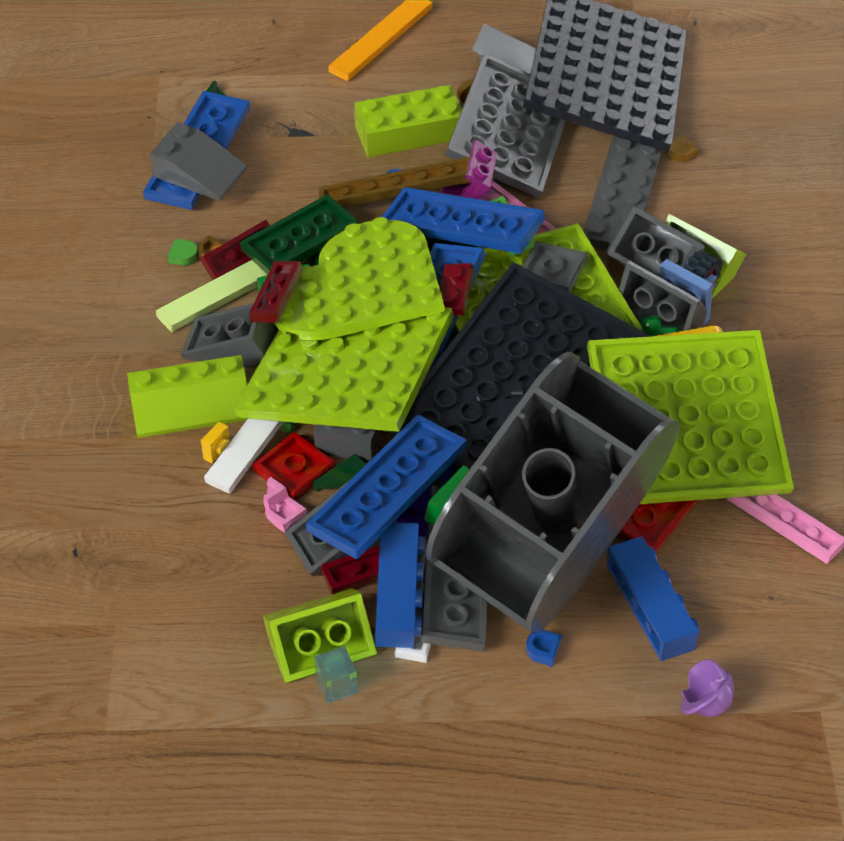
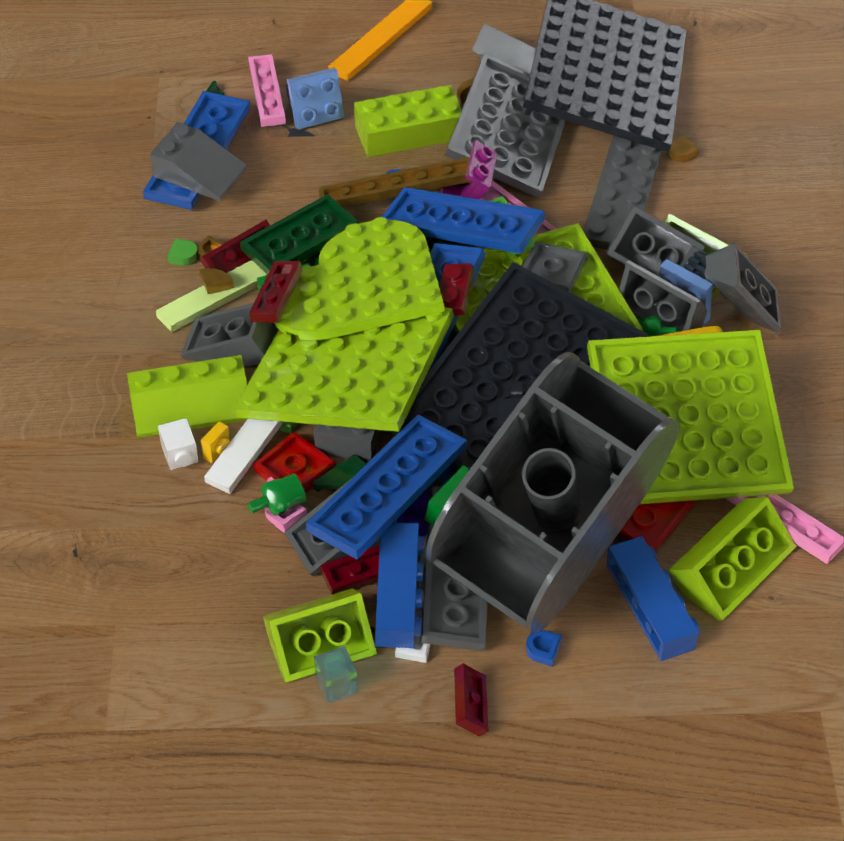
medium lavender piece [680,659,734,717] -> none
none -> white brick [158,418,198,470]
none -> pearl gold tile [199,268,234,294]
none -> green piece [247,473,306,516]
none -> bright pink plate [248,54,286,127]
none -> medium blue plate [286,68,345,129]
none -> dark red plate [454,663,489,736]
none -> lime slope [668,497,797,621]
none -> dark grey slope [704,243,782,332]

